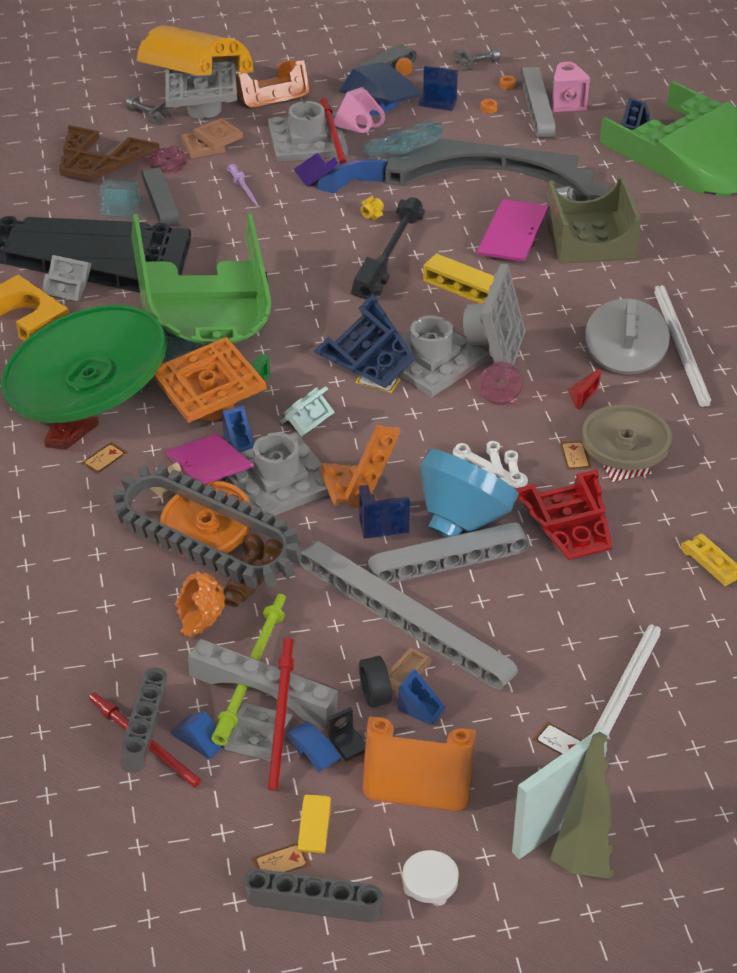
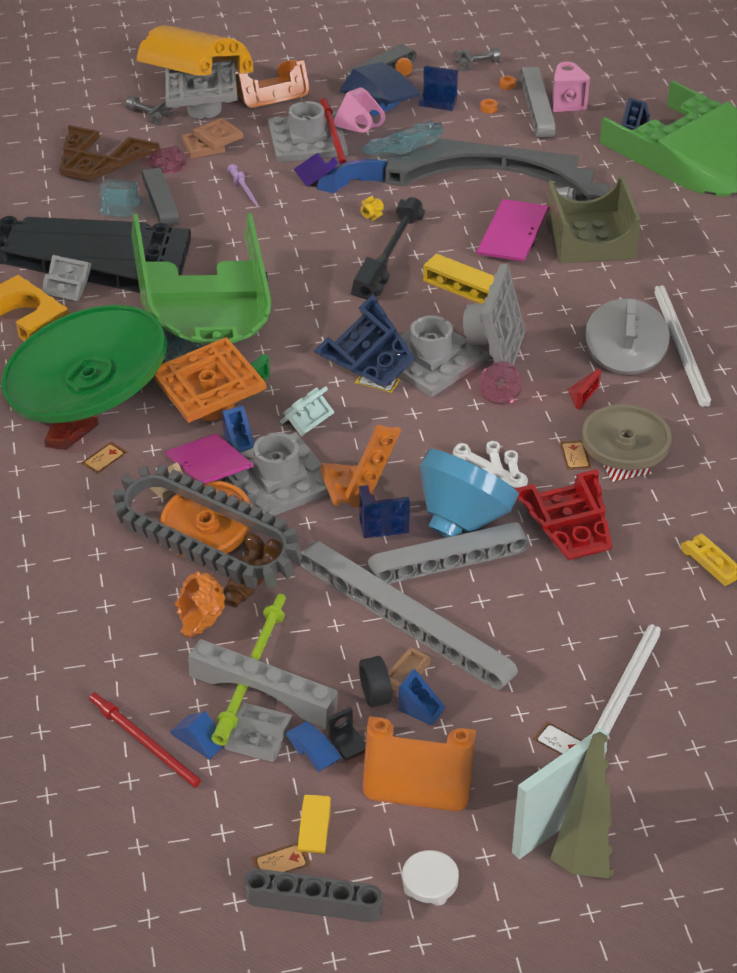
dark grey beam [120,667,167,773] -> none
red bar [268,638,294,791] -> none

